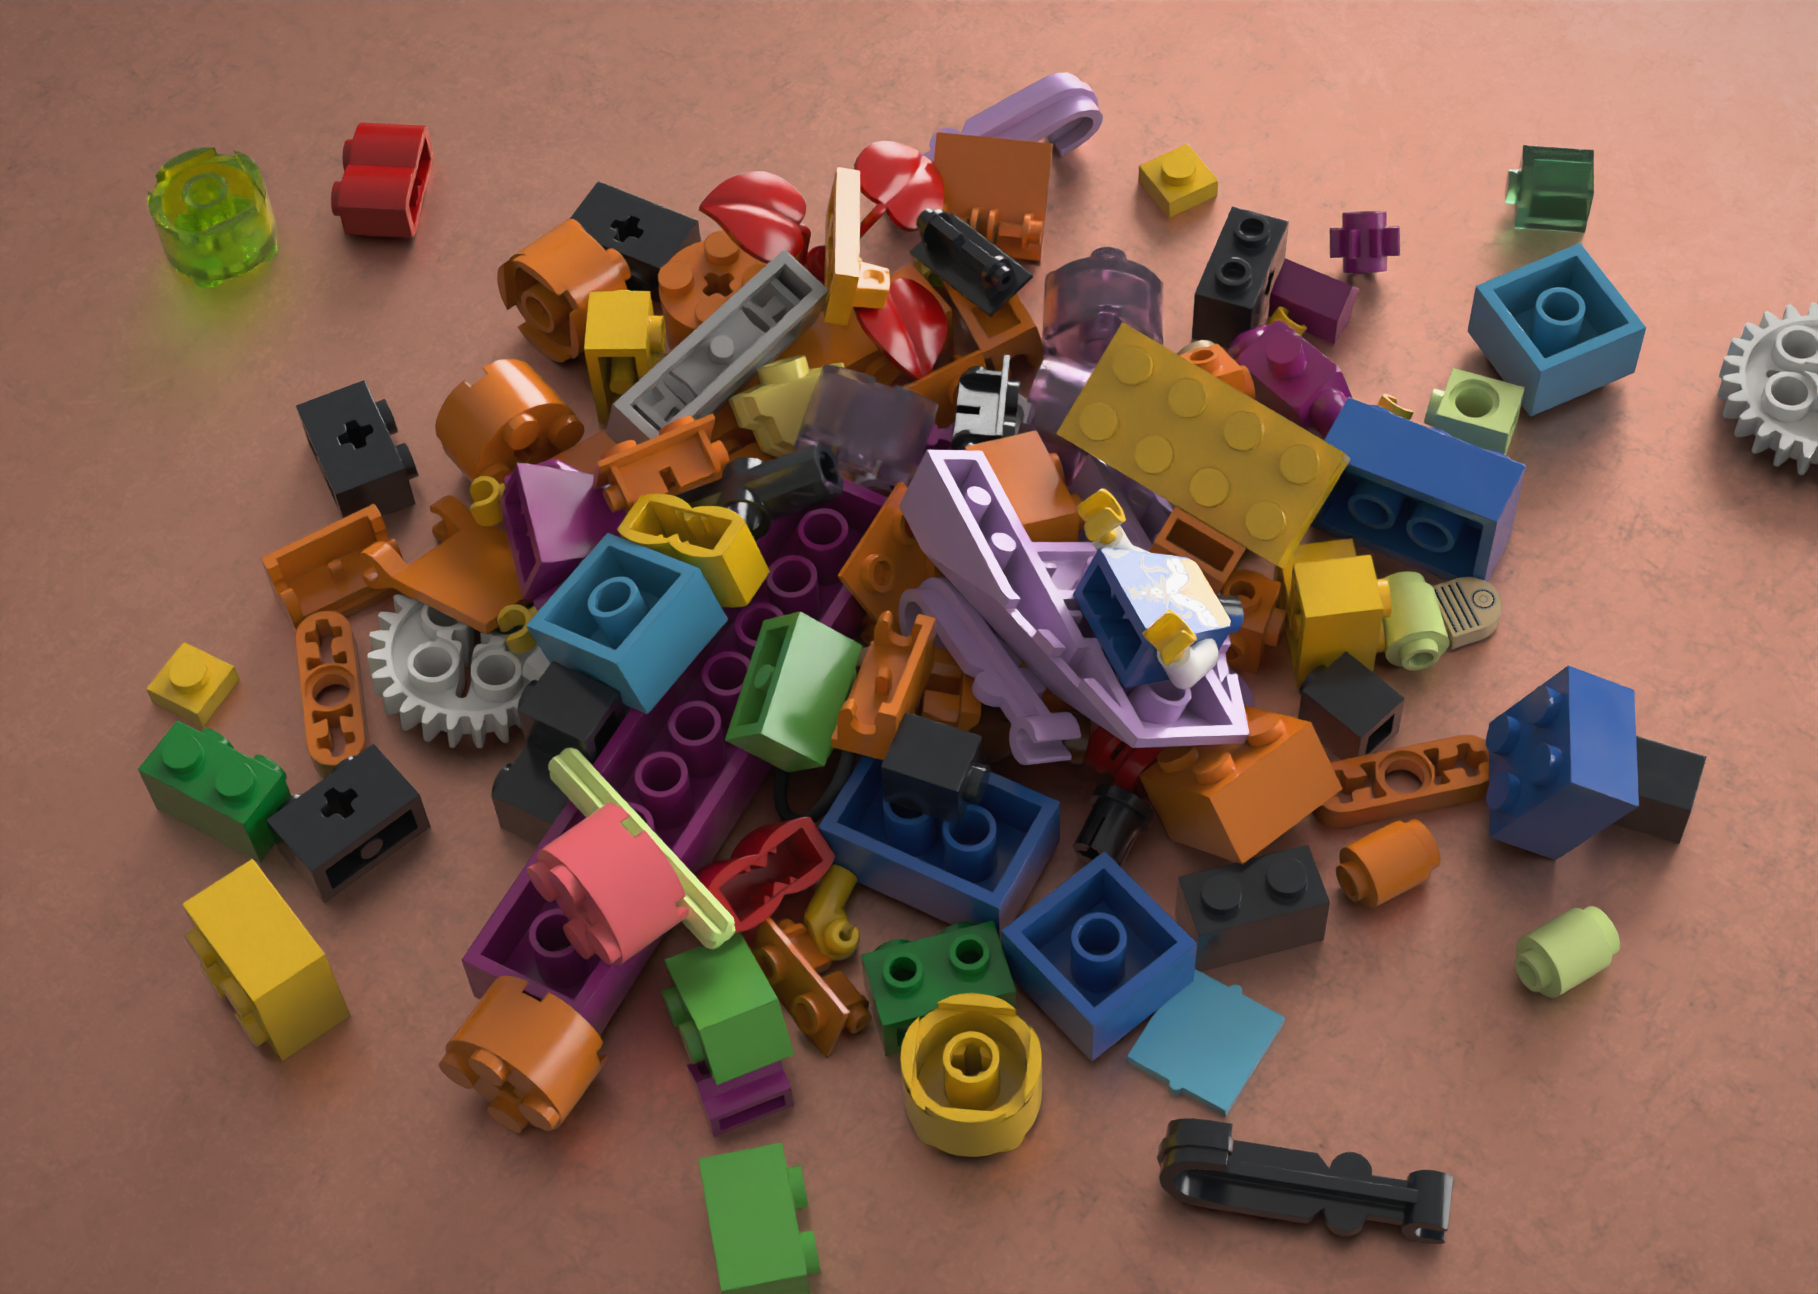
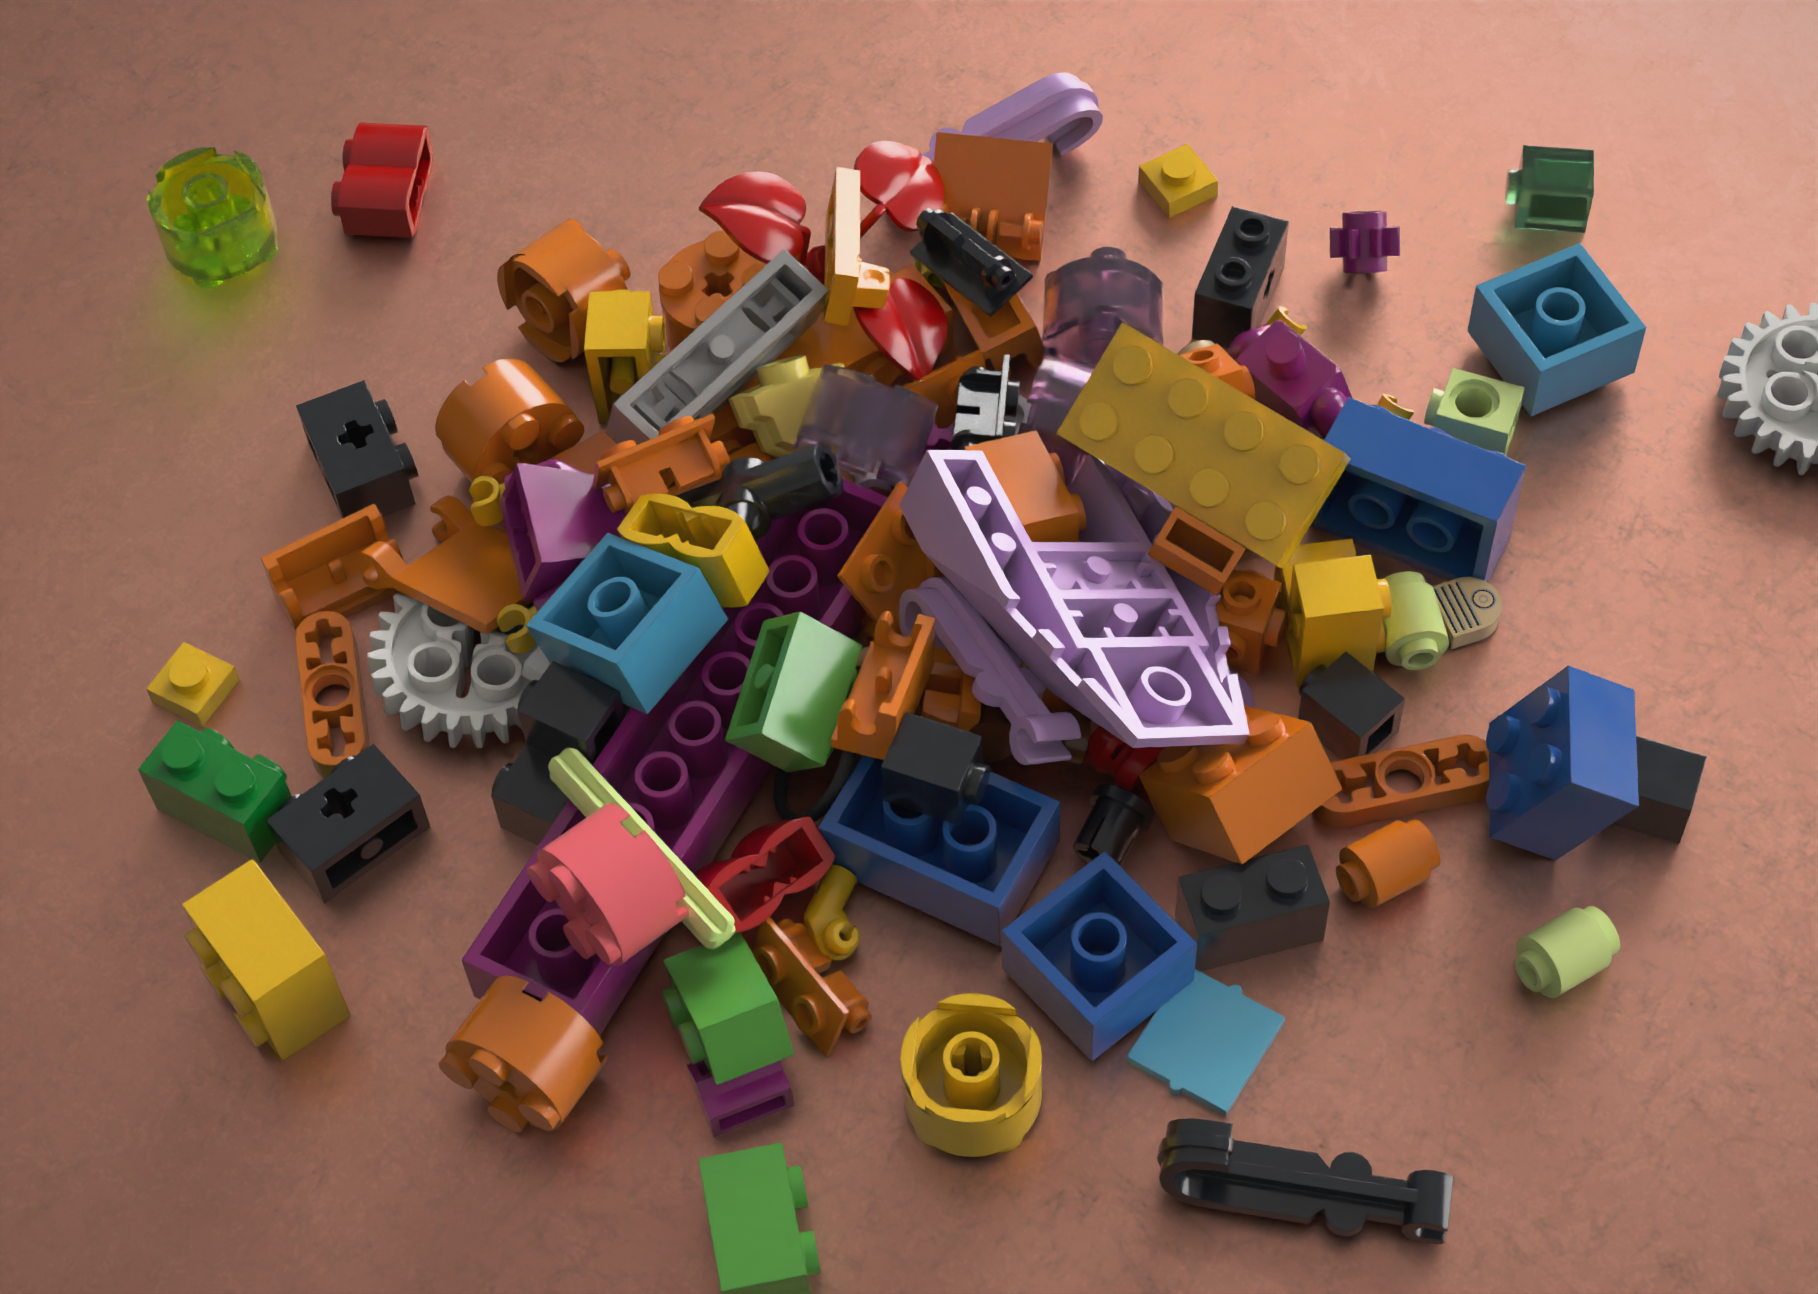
black brick [570,181,701,304] -> none
green brick [861,920,1016,1056] -> none
torso [1073,488,1244,689] -> none
magenta piece [1268,258,1360,344] -> none

